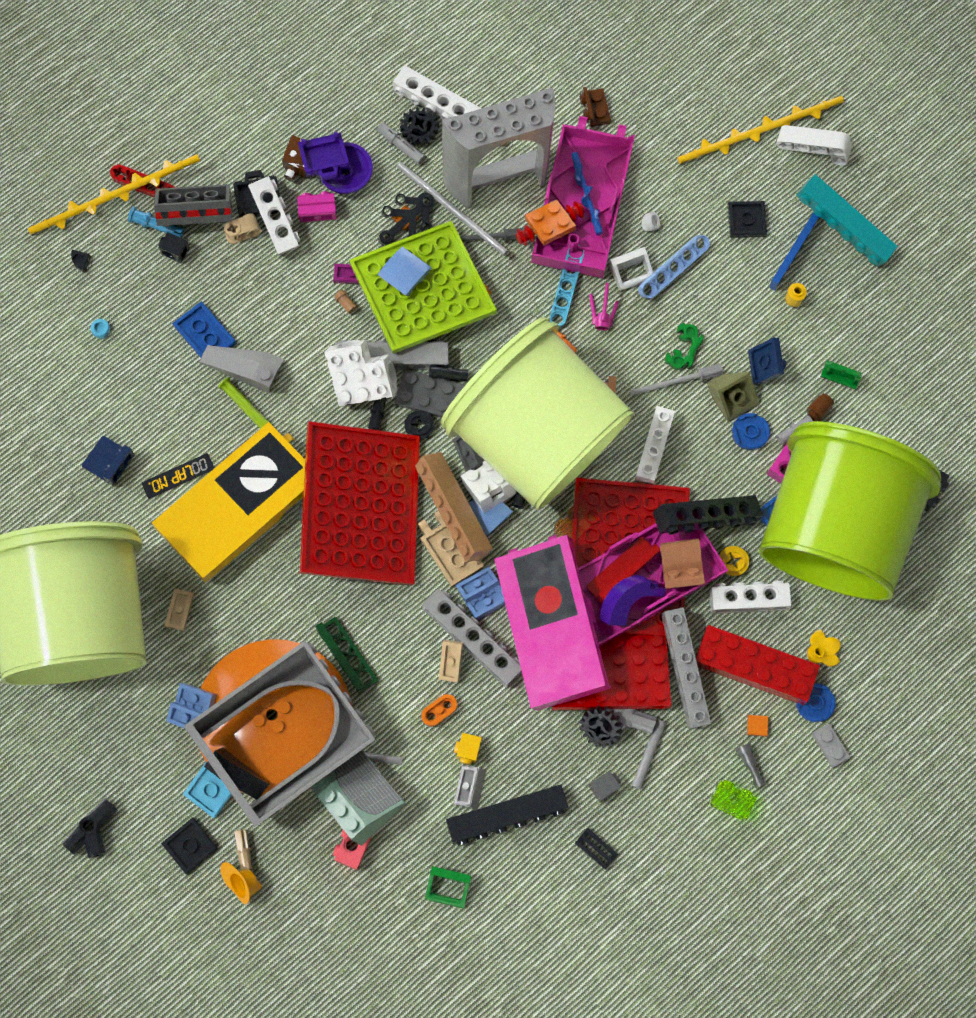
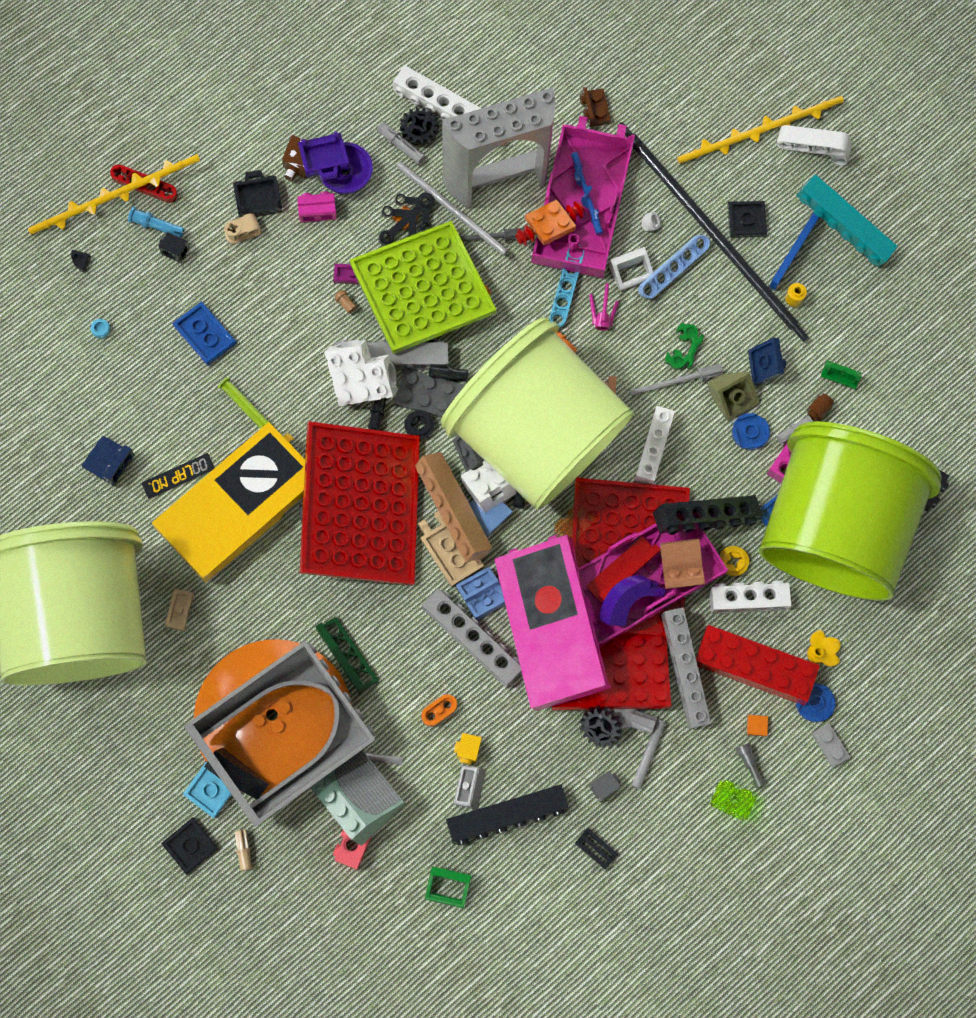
black piece [61,798,118,859] -> none
dark grey brick [154,184,232,227] -> none
medium blue slope [166,683,216,728] -> none
light grey wedge [199,345,284,393] -> none
light orange piece [220,862,262,904] -> none
white brick [248,176,300,255] -> none
medium blue slope [377,247,432,297] -> none
tan plate [439,640,464,682] -> none
none -> black axle [617,122,809,343]

